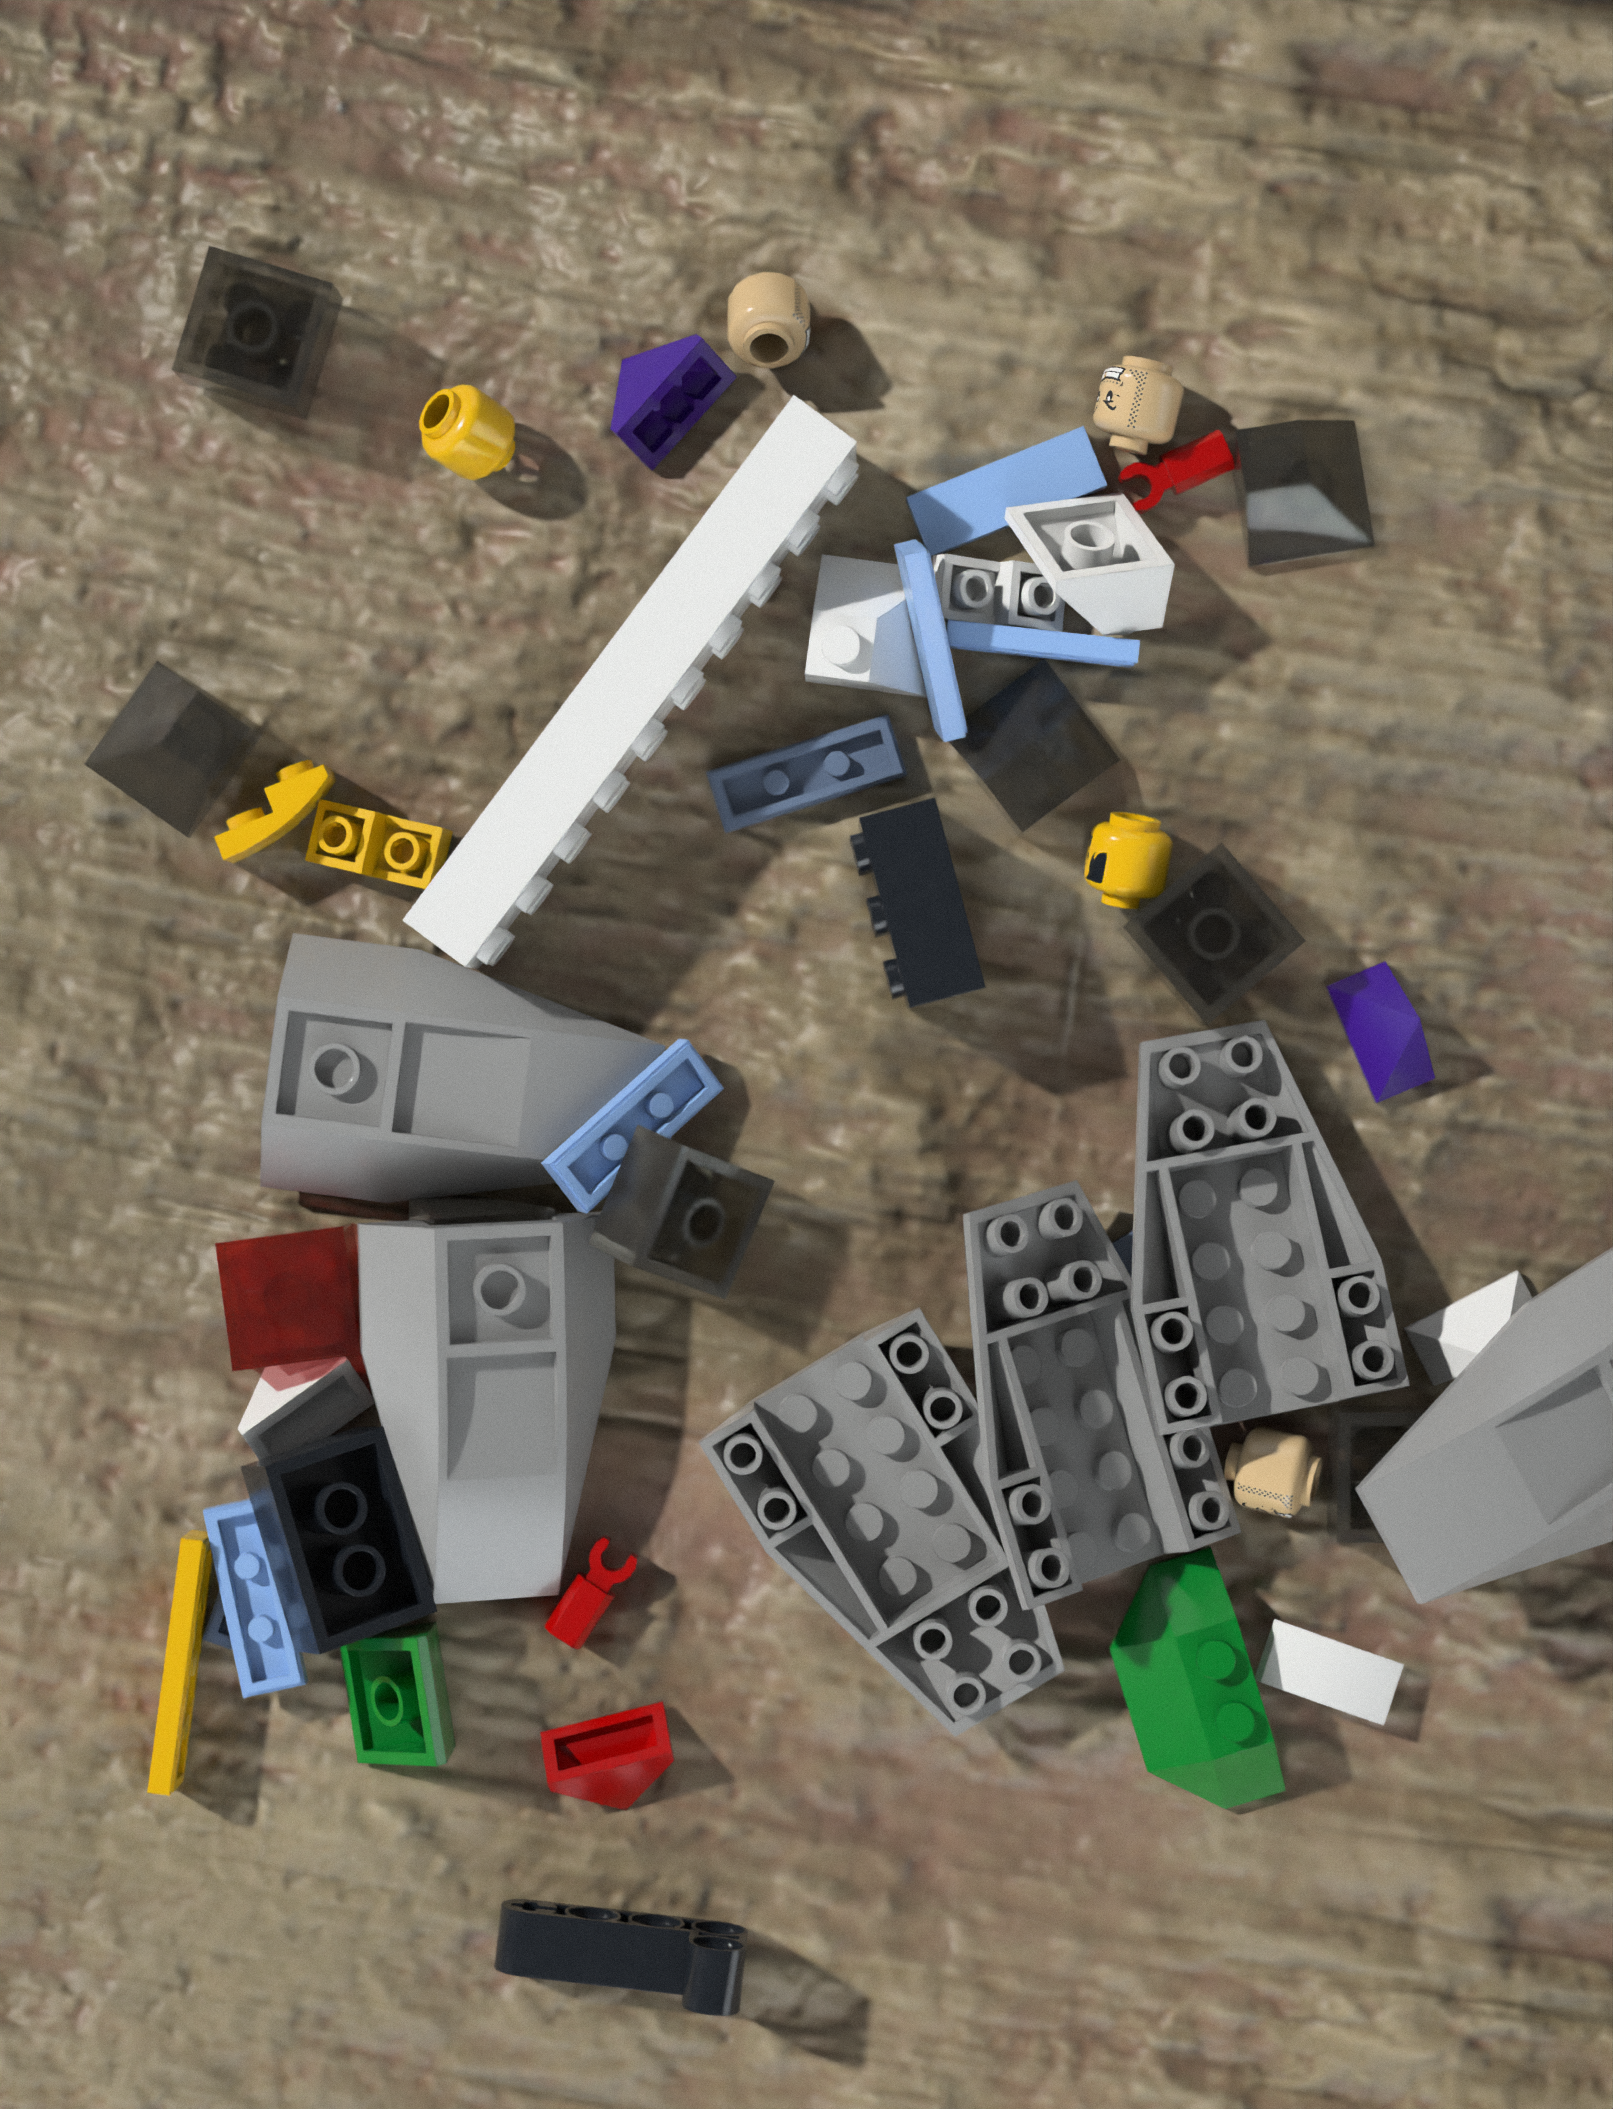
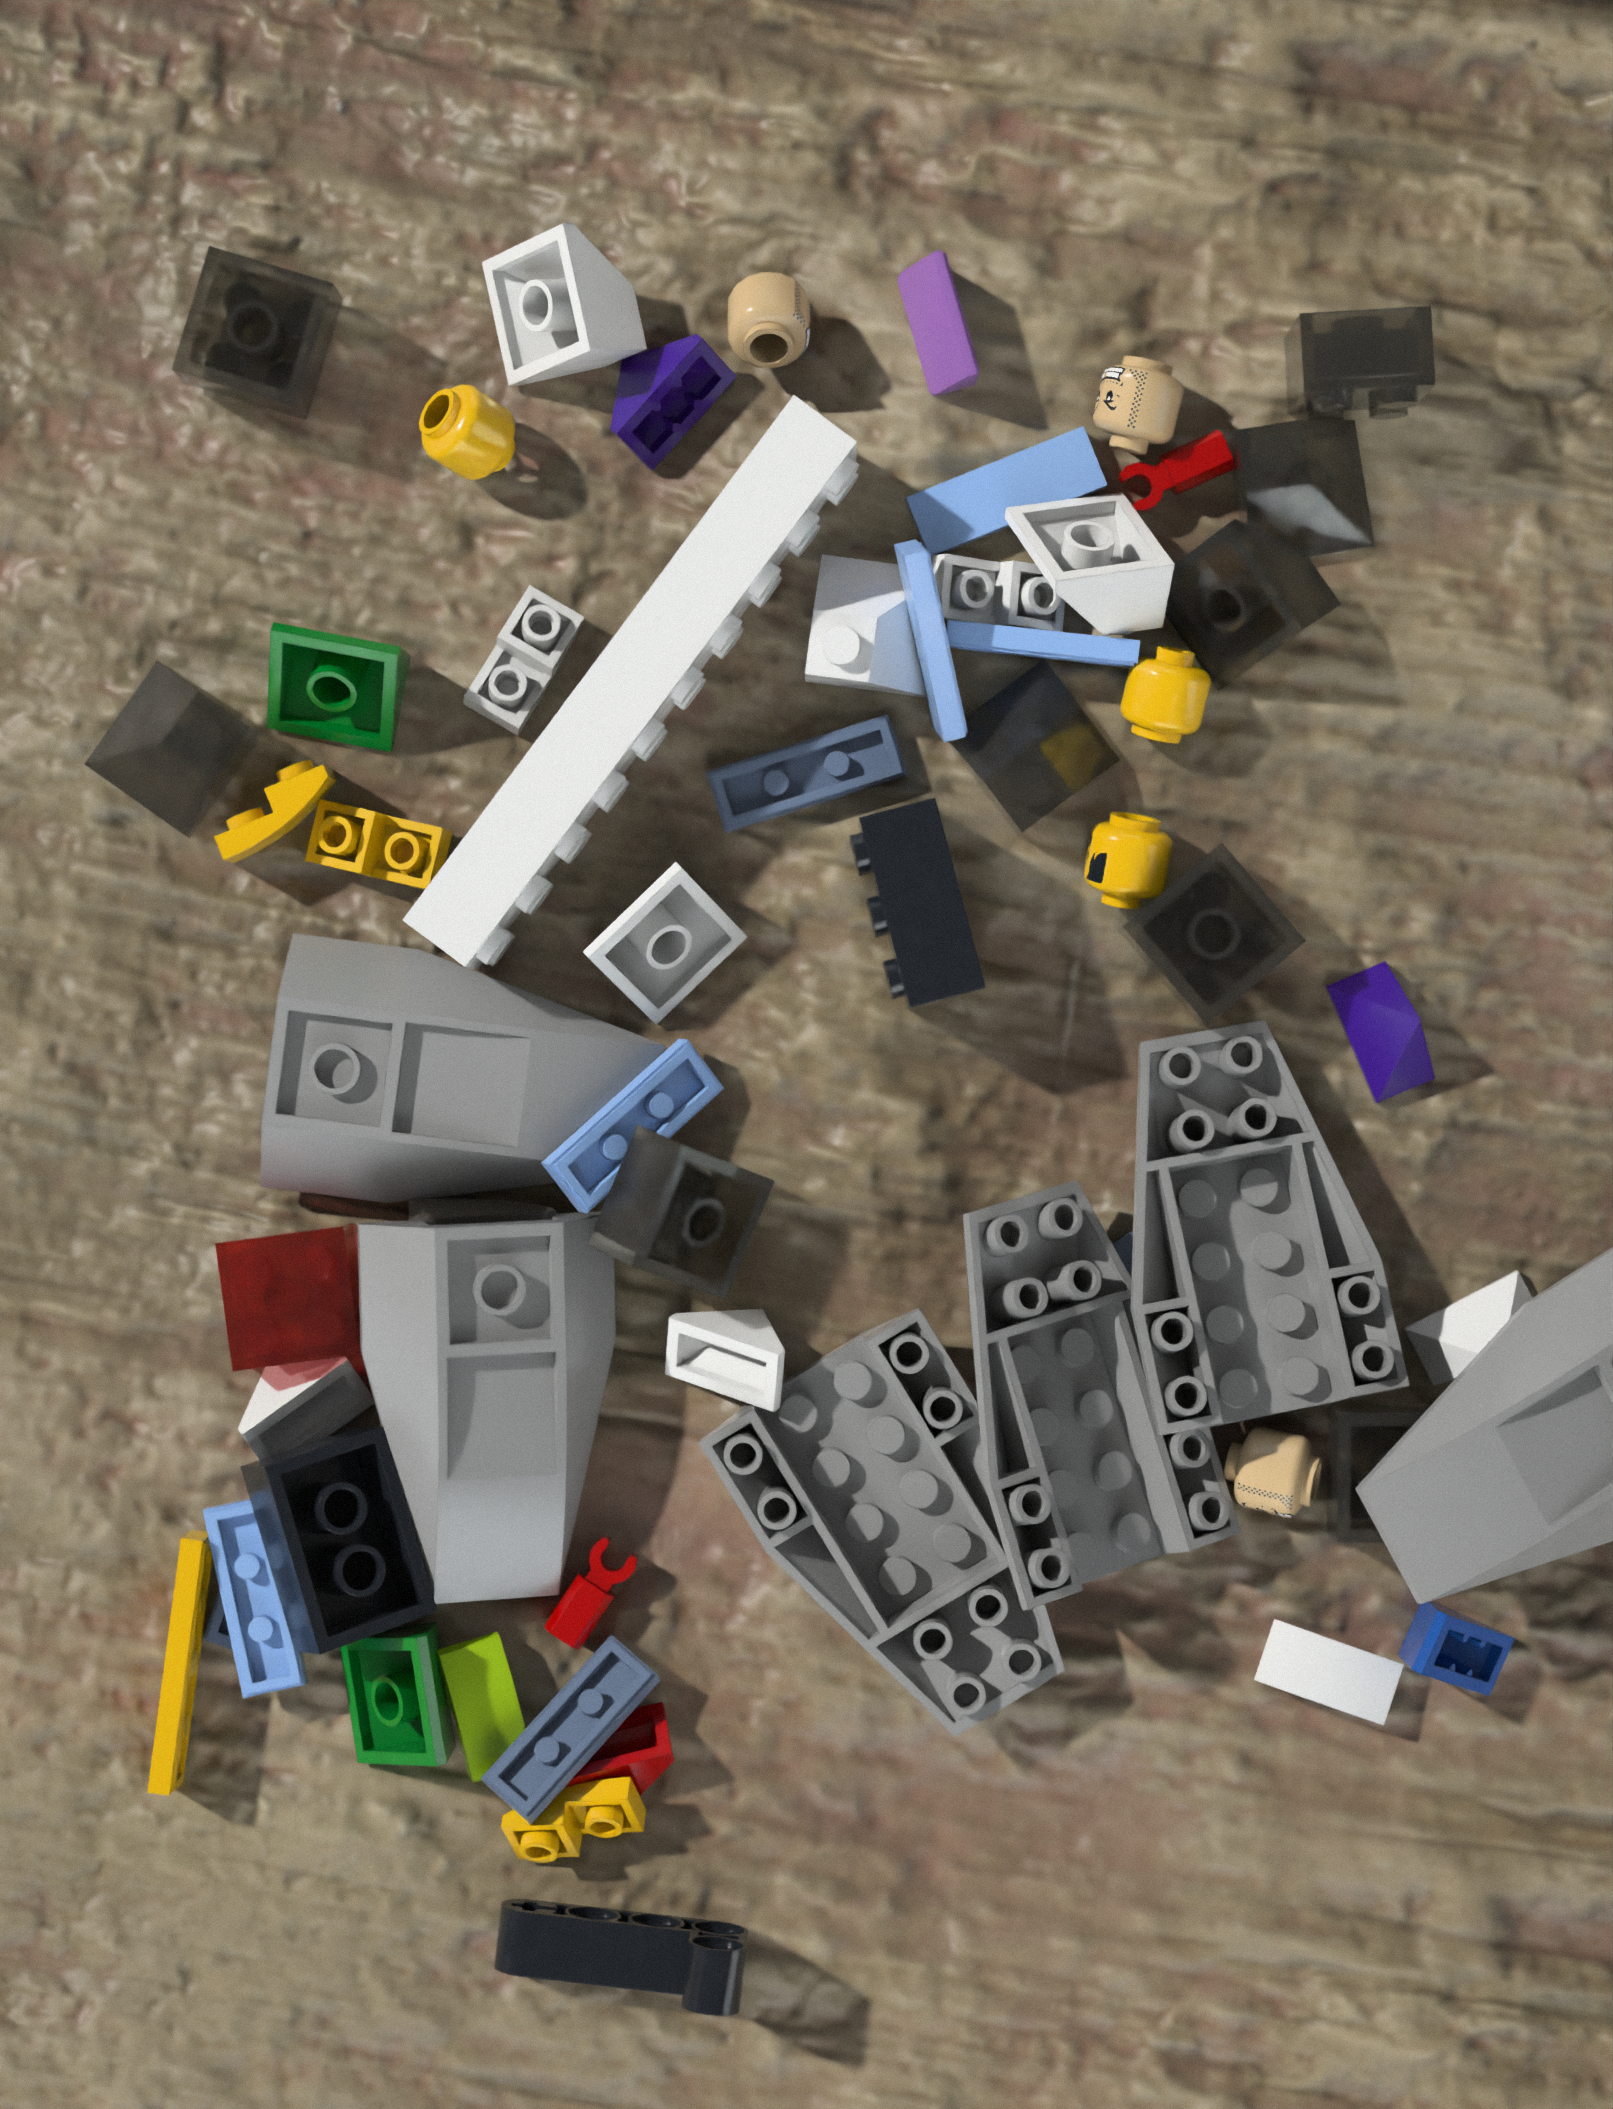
green wedge [1109,1546,1286,1809] -> none
none -> green slope [267,622,411,752]
none -> lime slope [436,1631,526,1783]
none -> white slope [463,585,585,736]
none -> sand blue tile [481,1634,661,1825]
none -> white slope [482,223,647,386]
none -> yellow slope [501,1777,646,1863]
none -> white slope [583,862,747,1025]
none -> white slope [665,1309,785,1412]
none -> medium lavender slope [897,250,980,396]
none -> yellow head [1120,645,1211,744]
none -> clear smoke slope [1165,519,1341,691]
none -> clear smoke brick [1284,306,1435,423]
none -> blue slope [1398,1601,1515,1696]

